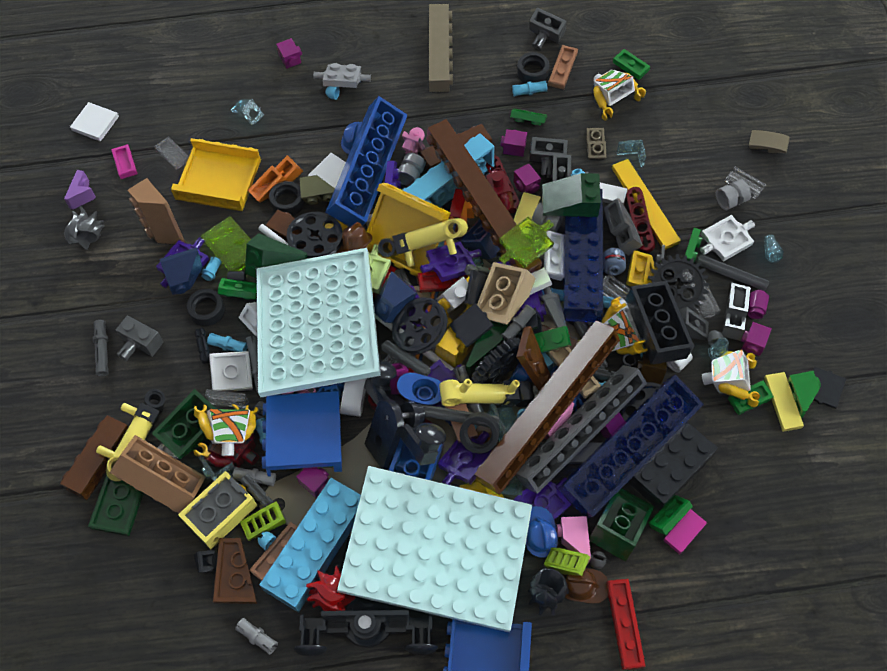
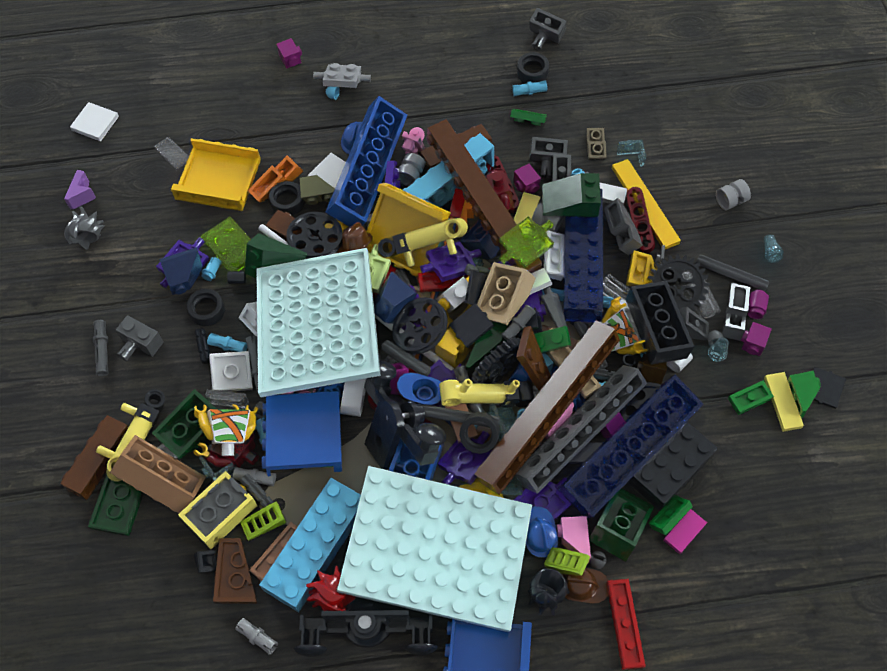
dark pink tile [111,144,138,179] -> none
medium nougat slope [128,178,186,244] -> none
green plate [218,278,257,299] -> none
clear light blue bracket [231,99,264,125] -> none
medium azure hinge [258,531,276,550] -> none
magenta brick [296,467,329,499] -> none
dark tan brick [429,4,453,92] -> none
magenta brick [500,129,527,157] -> none
nougat tile [548,45,578,90] -> none
torso [593,70,646,121] -> none
sand blue head [602,248,626,275] -> none
green plate [613,49,650,80] -> none
green plate [685,228,702,263] -> none
white plate [700,215,755,262] -> none
torso [702,350,760,407] -> none
clear tile [725,167,766,199] -> none
dark tan slope [749,130,790,153] -> none

